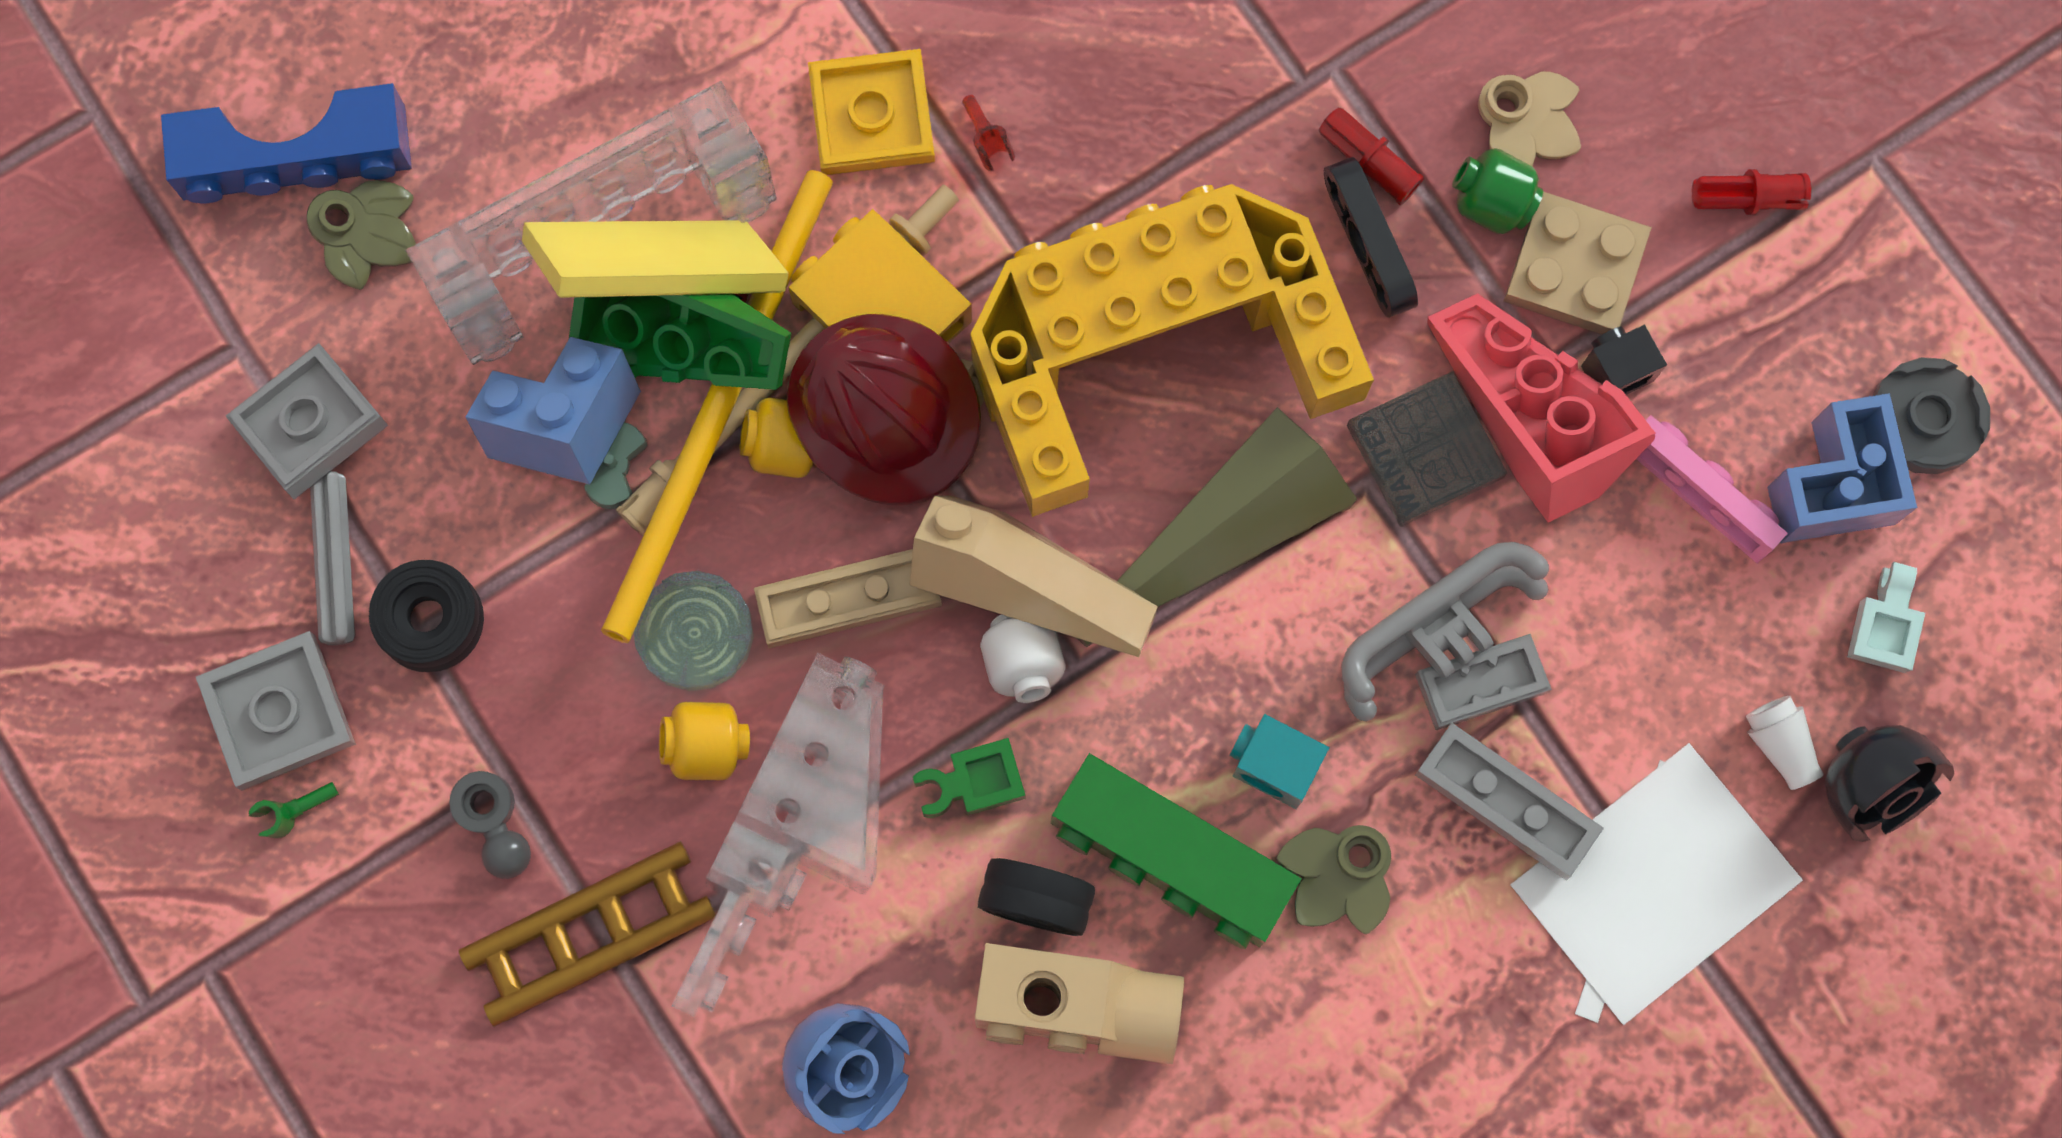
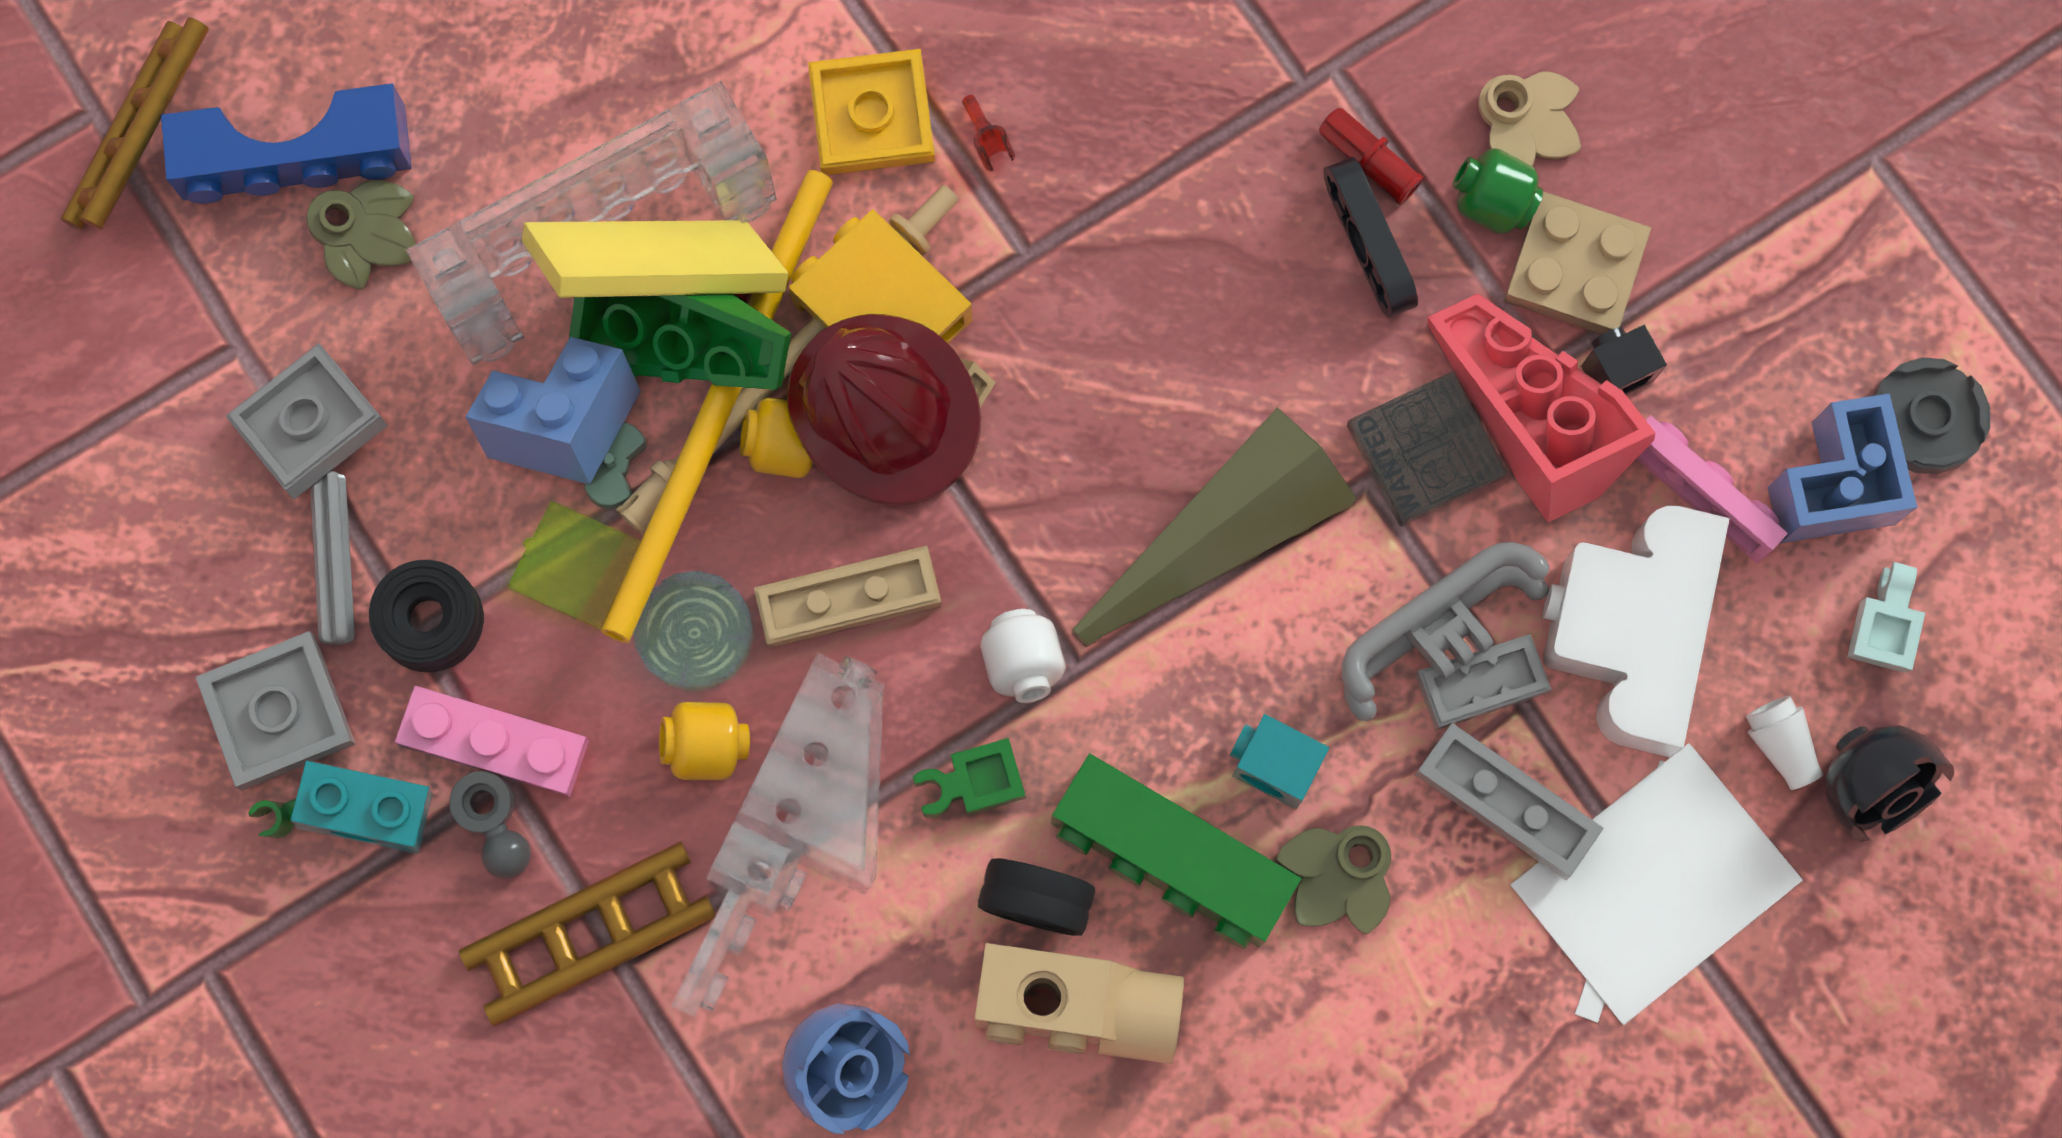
tan wedge [910,495,1158,657] -> none
yellow wedge [970,184,1374,517] -> none
red axle [1691,169,1812,215] -> none
none -> pearl gold bar [60,17,209,230]
none -> teal brick [291,761,433,854]
none -> bright pink plate [395,686,589,797]
none -> clear neon green piece [507,500,641,631]
none -> white brick [1542,506,1730,758]

